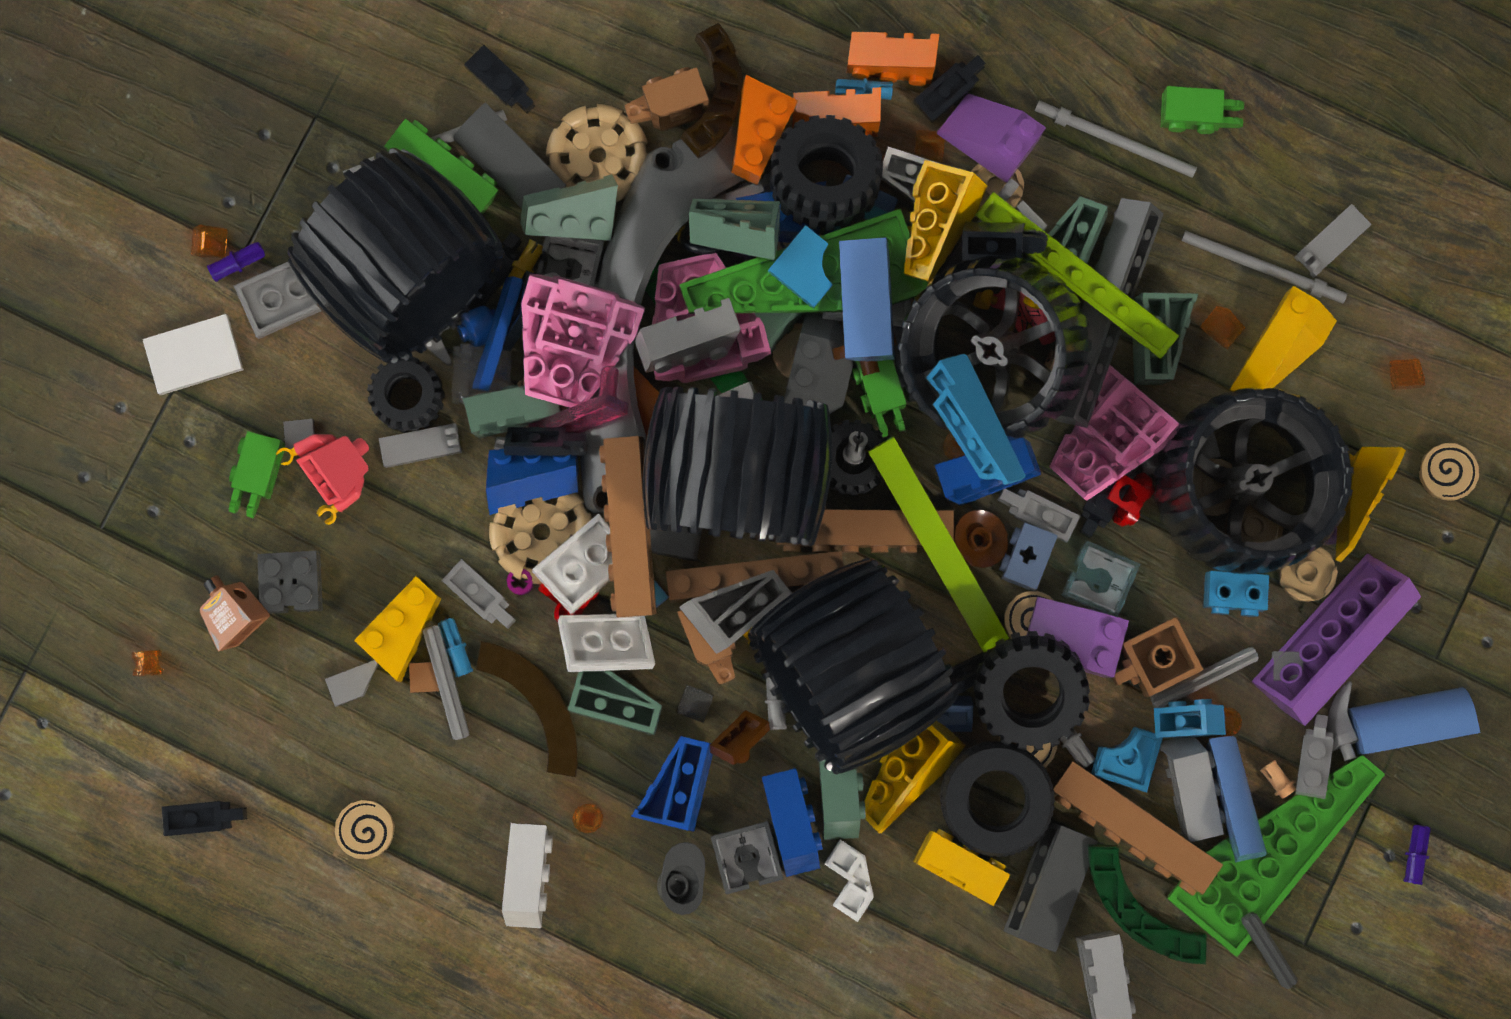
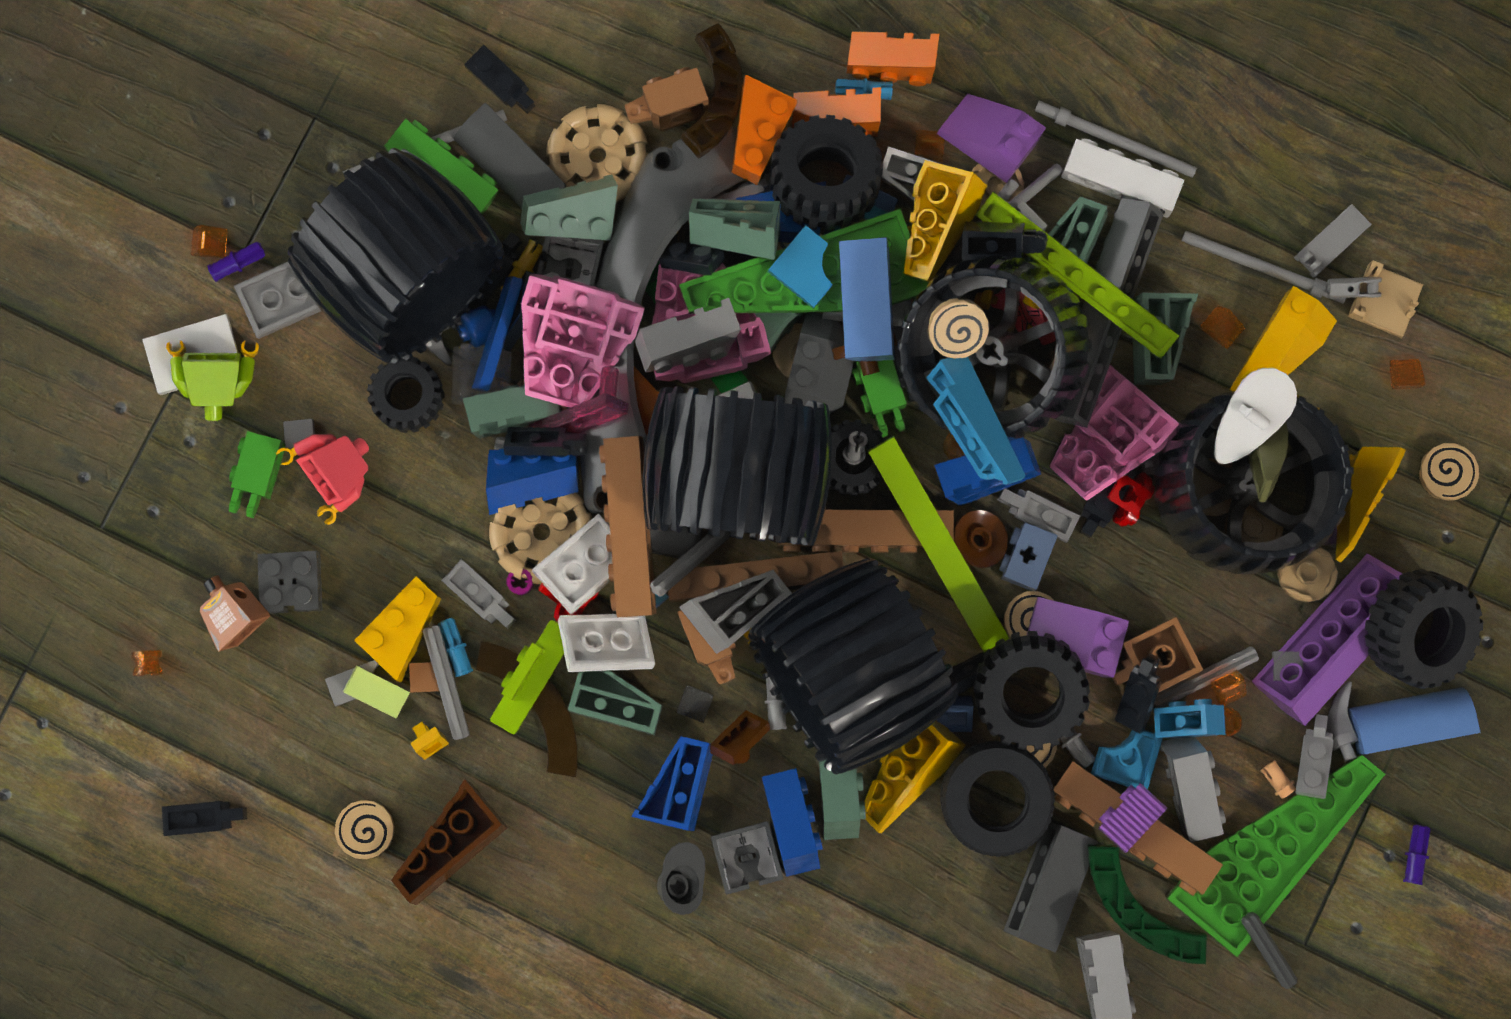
light grey hinge [379,423,462,468] -> none
white wedge [502,823,553,928] -> none
clear orange wheel [573,804,603,833] -> none
white tile [824,839,874,922] -> none
black hinge [913,55,986,123] -> none
yellow wedge [913,829,1010,906] -> none
piece [1061,541,1141,617] -> none
bright green hinge [1161,86,1244,134] -> none
dark azure brick [1203,571,1269,617] -> none
medium blue brick [1206,736,1267,862] -> none
none -> lime torso [166,340,259,421]
none -> yellowish green tile [343,665,410,718]
none -> reddish brown wedge [391,779,508,905]
none -> yellow tile [410,722,449,760]
none -> lime bracket [490,620,564,735]
none -> light grey axle [650,530,730,597]
none -> black plate [659,242,725,276]
none -> tan tile [927,298,989,359]
none -> light grey piece [1008,163,1063,209]
none -> white brick [1061,139,1184,218]
none -> medium lavender brick [1098,783,1167,853]
none -> black hinge [1115,653,1162,734]
none -> clear orange slope [1210,670,1247,706]
none -> white shield [1214,368,1297,464]
none -> olive slope [1248,421,1288,502]
none -> light grey bar [1327,277,1382,298]
none -> tan piece [1348,260,1424,338]
none -> black tyre [1365,569,1483,689]

